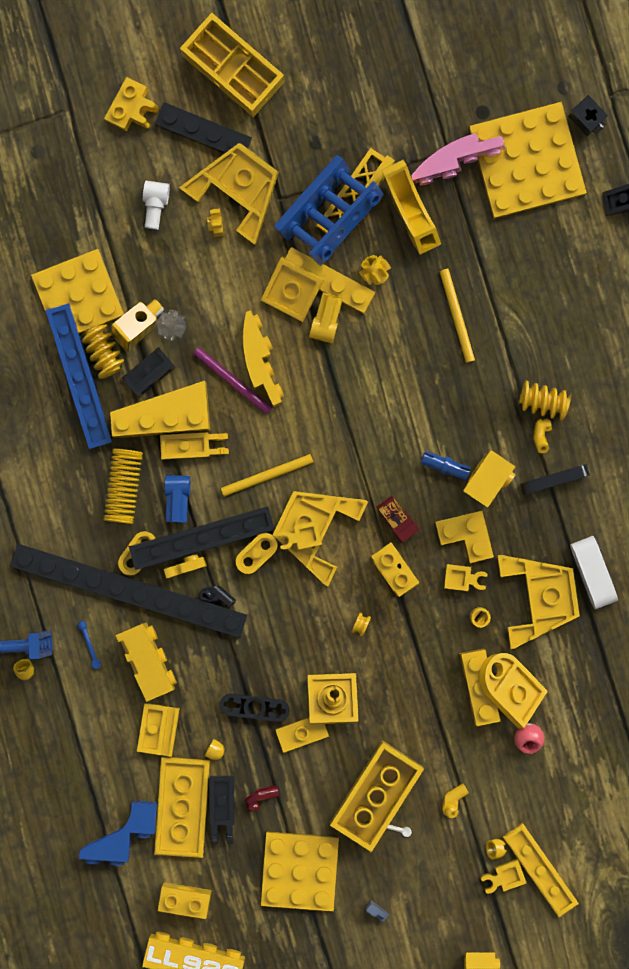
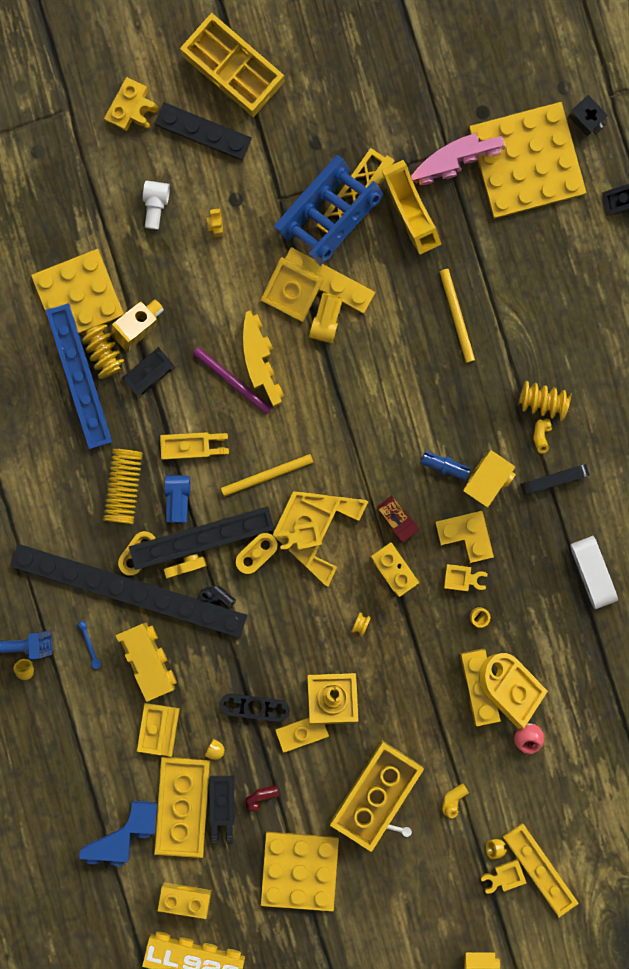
yellow wedge [110,381,210,438] -> none
clear gear [156,309,187,341] -> none
yellow wing [179,143,279,245] -> none
yellow gear [359,255,391,285] -> none
sand blue tile [366,900,390,922] -> none
yellow wing [497,555,580,649] -> none

